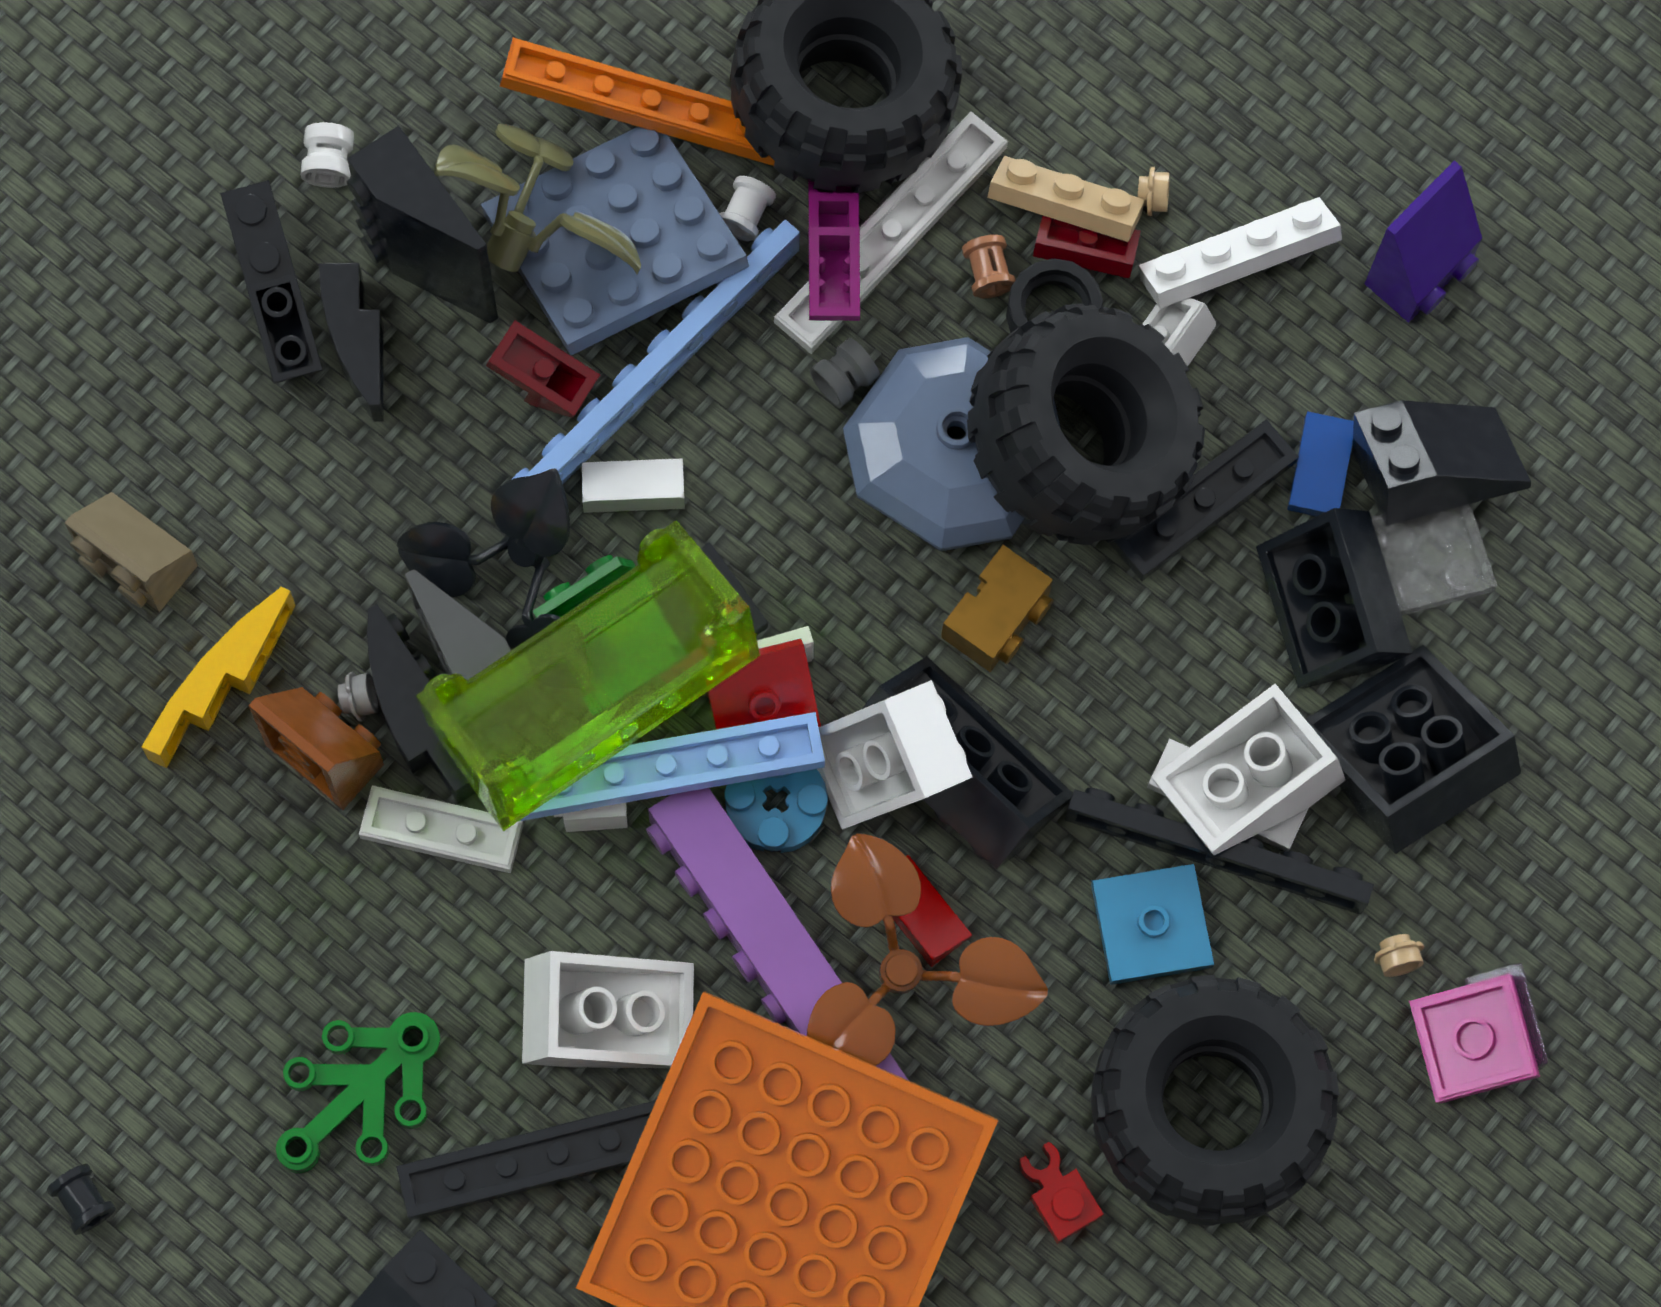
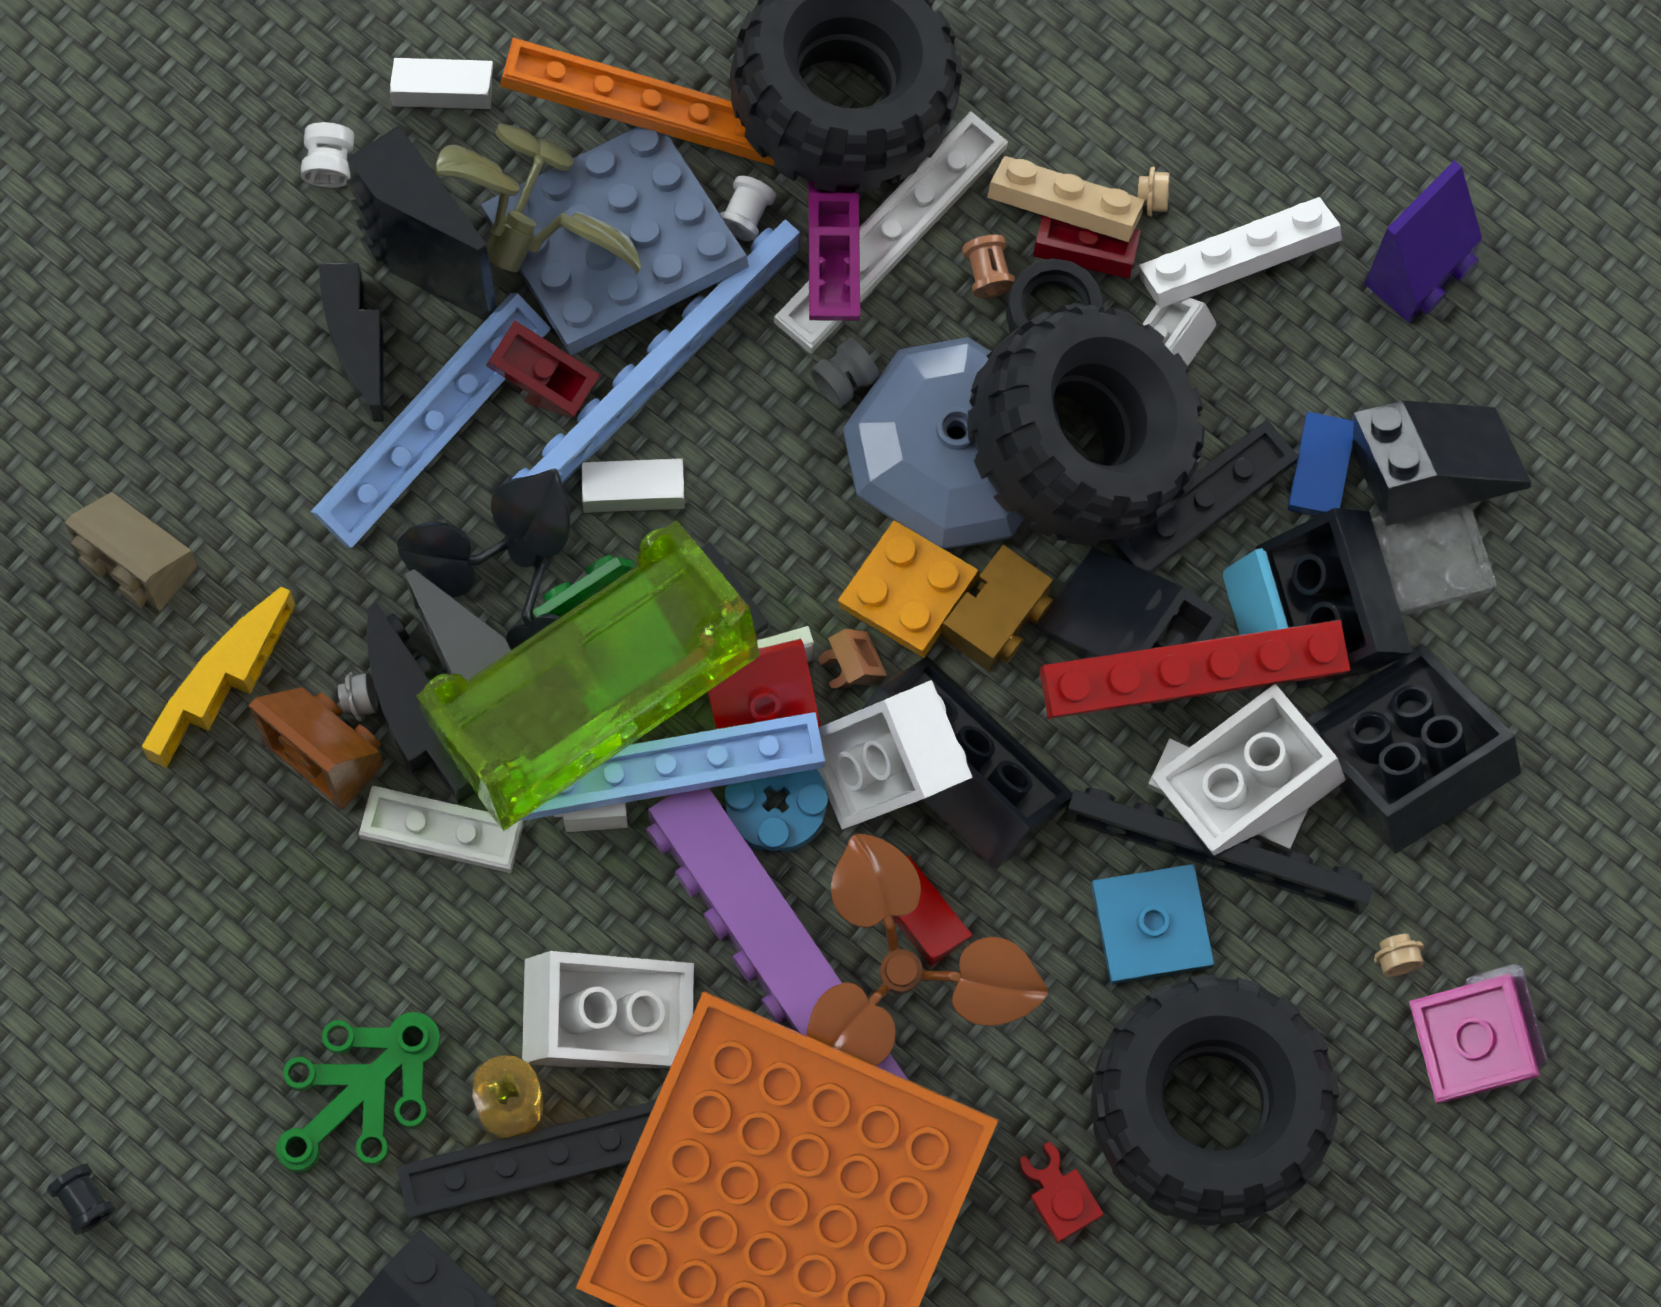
black slope [220,180,323,384] -> none
none -> light blue plate [310,293,551,548]
none -> white slope [390,58,493,109]
none -> clear yellow piece [472,1055,544,1138]
none -> nougat tile [818,629,888,689]
none -> light orange plate [838,520,979,658]
none -> black slope [1036,547,1226,713]
none -> red plate [1039,620,1350,719]
none -> medium azure slope [1222,548,1288,635]

